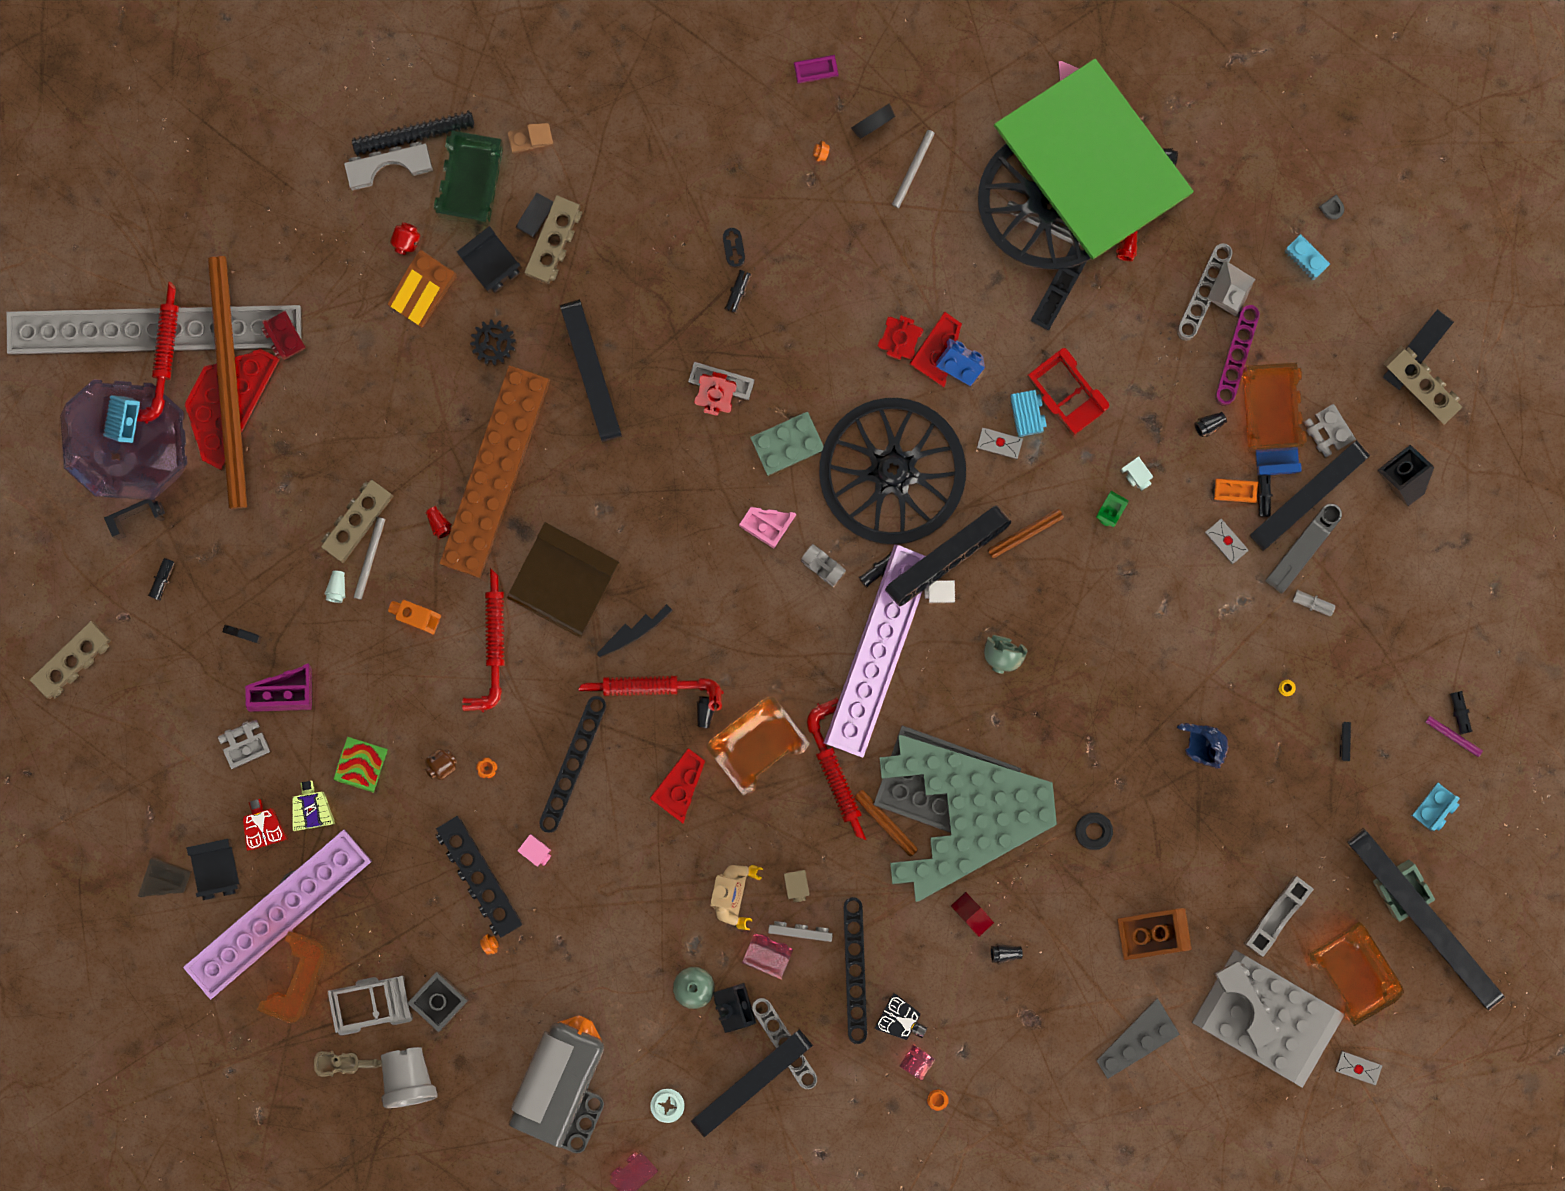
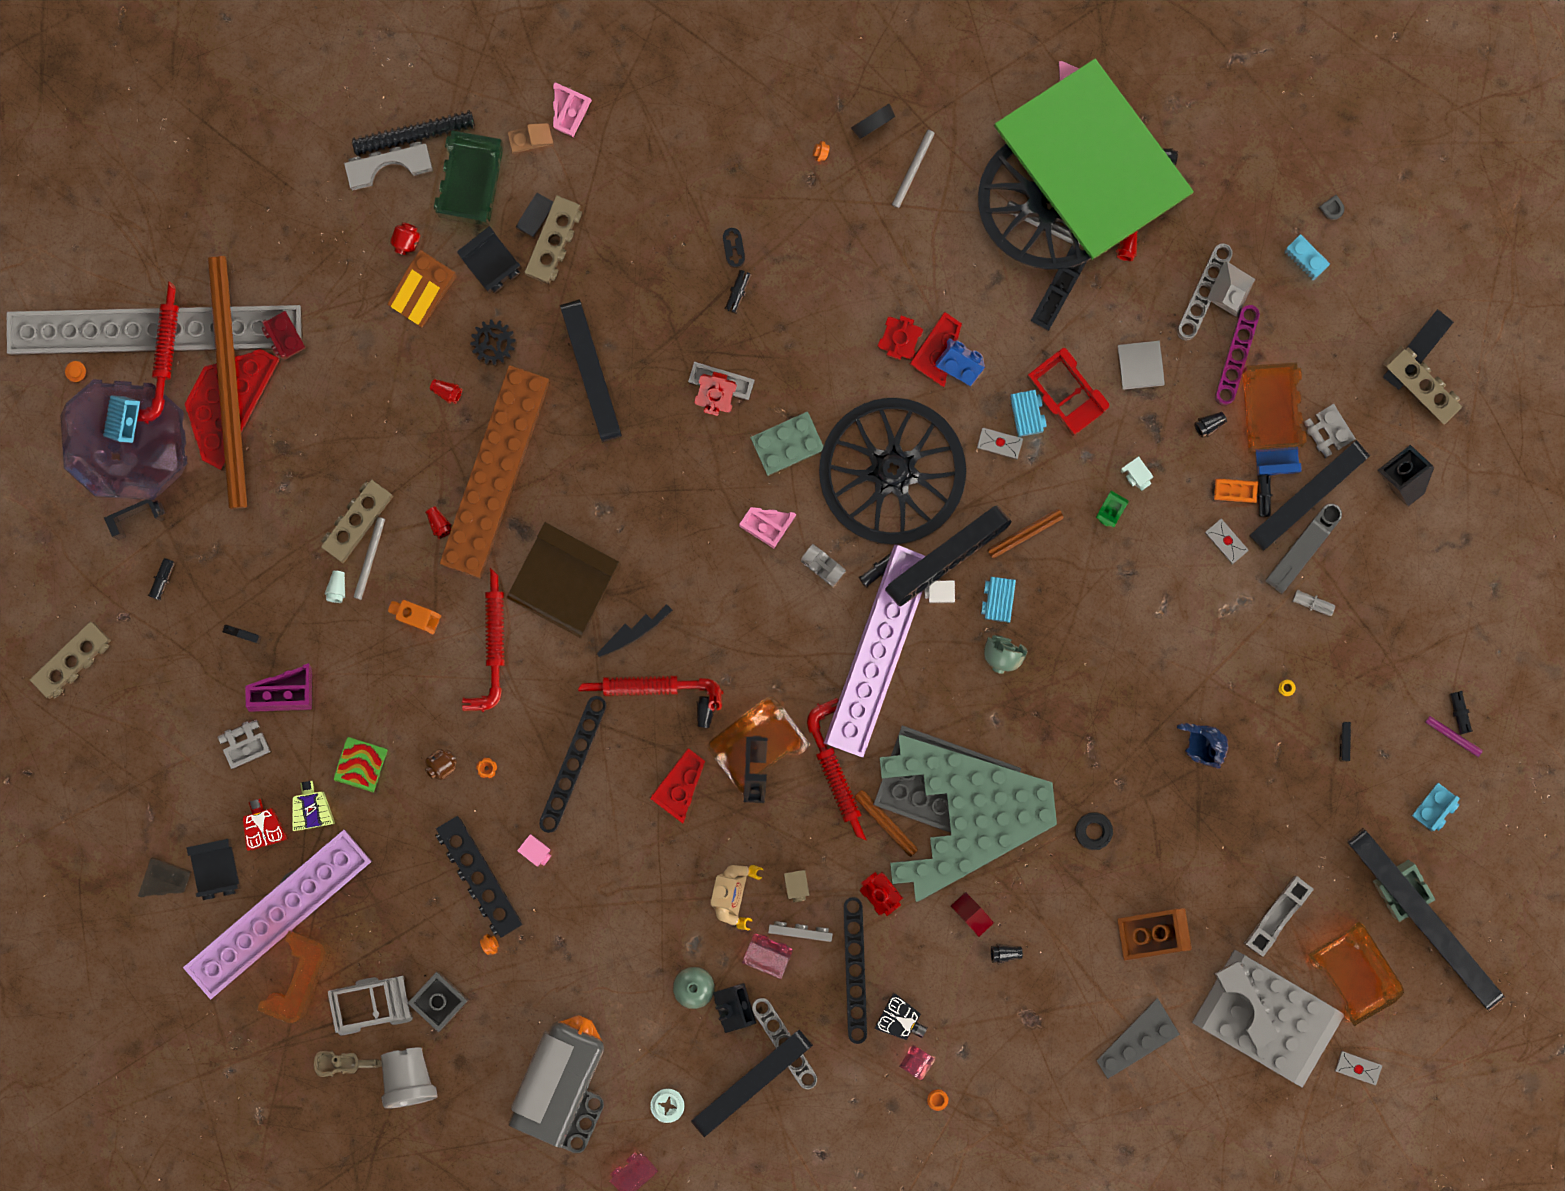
magenta tile [794,55,839,84] -> none
none -> orange plate [65,361,86,382]
none -> red cone [430,379,462,404]
none -> bright pink wing [553,82,592,137]
none -> black panel [743,736,768,803]
none -> red piece [860,872,903,916]
none -> medium azure brick [981,577,1016,623]
none -> light grey slope [1118,341,1165,390]

